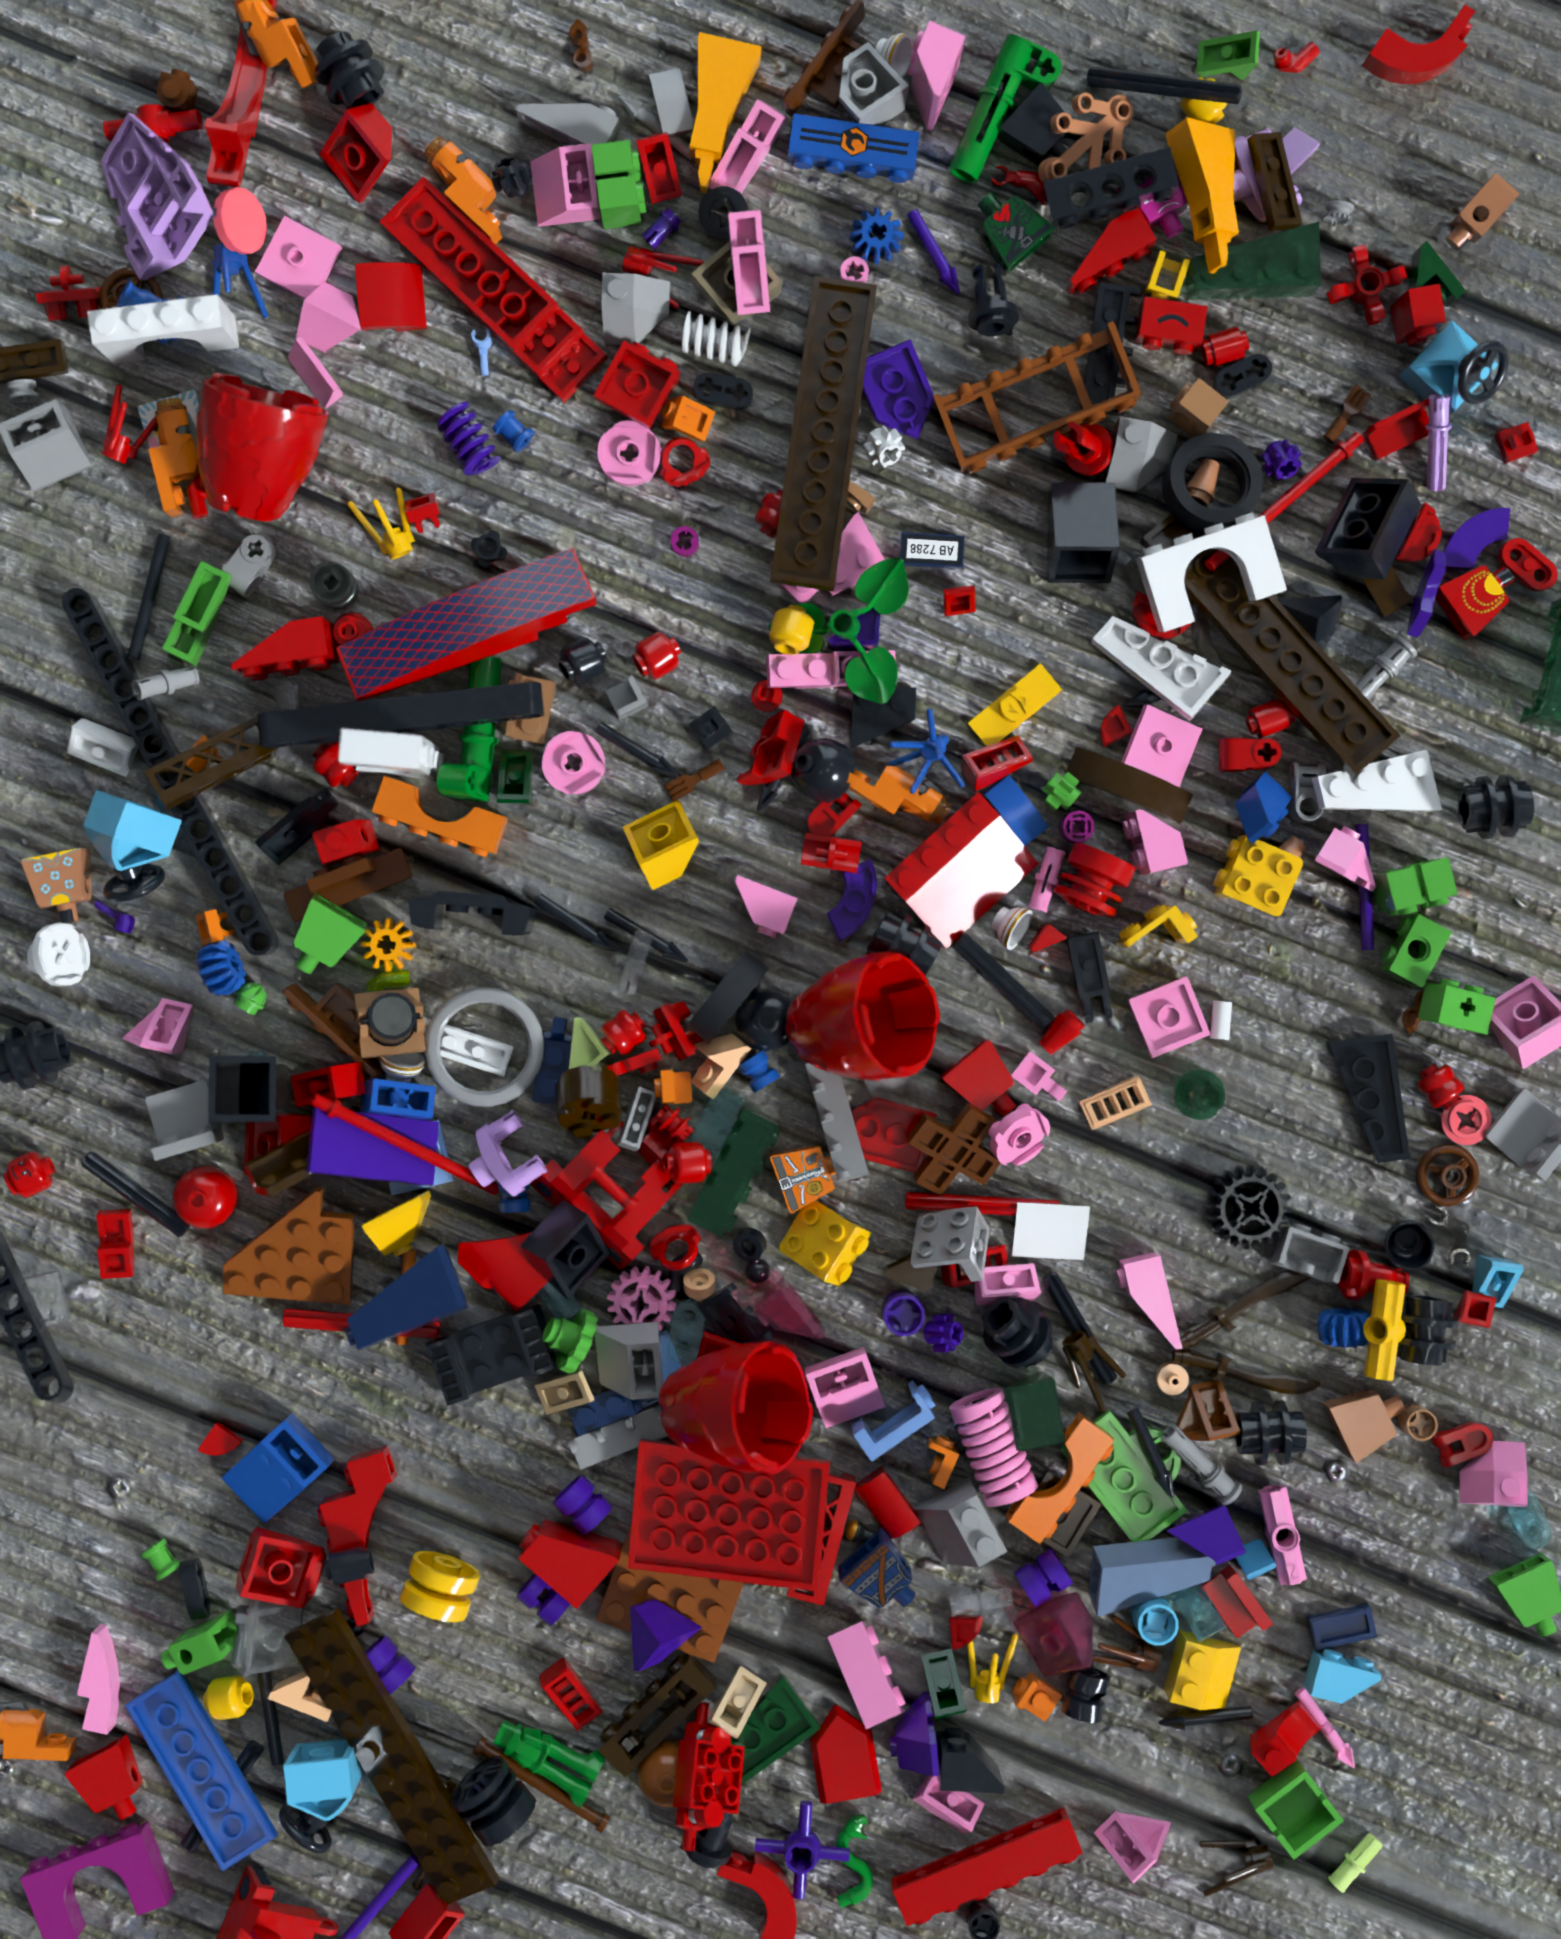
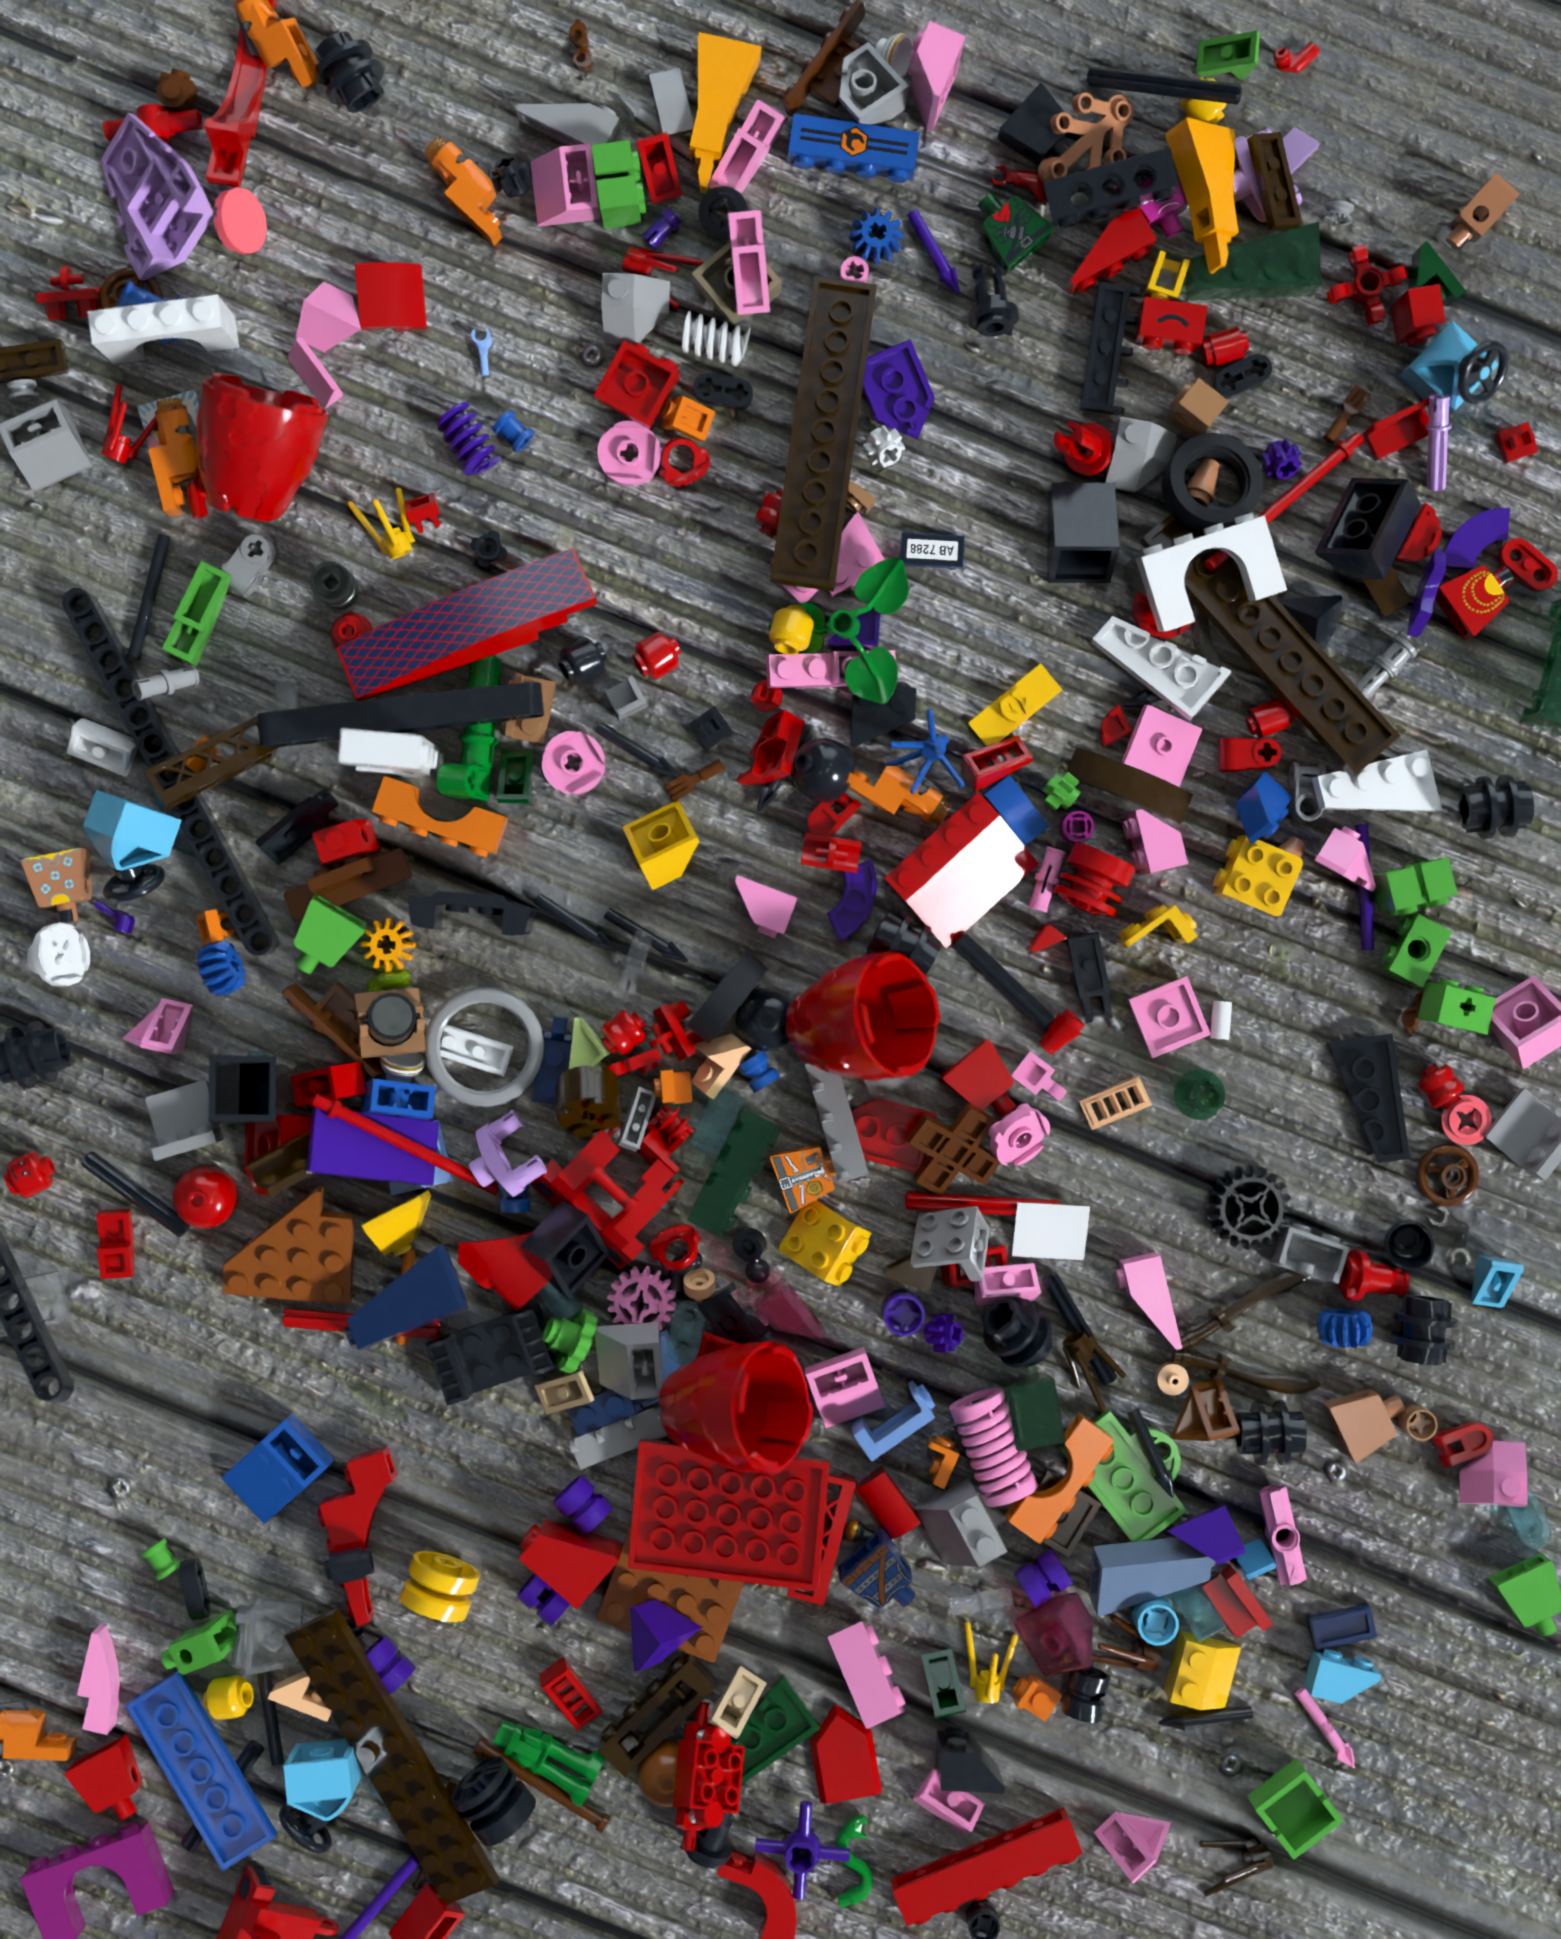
red tile [197,1422,243,1456] -> none
blue plant [212,243,268,318] -> none
red slope [231,616,339,681] -> none
bright green plate [233,982,266,1015] -> none
red slope [236,1527,326,1608] -> none
bright pink plate [255,216,343,300] -> none
red piece [312,741,360,787] -> none
red slope [319,103,392,203] -> none
red slope [379,176,608,403] -> none
red head [663,1142,712,1184] -> none
magenta bush [671,526,699,557] -> none
dark purple slope [889,1691,939,1776] -> none
dark orange window [933,321,1141,474] -> none
red slope [943,585,976,617] -> none
green piece [948,34,1062,183] -> none
red tile [949,1615,983,1650] -> none
white piece [992,907,1033,950] -> none
light grey pin [1161,1424,1242,1505] -> none
red arch [1250,1700,1320,1777] -> none
yellowish green axle [1328,1833,1382,1893] -> none
red arch [1361,4,1475,84] -> none
yellow piece [1363,1280,1406,1381] -> none
red slope [1453,1290,1496,1329] -> none

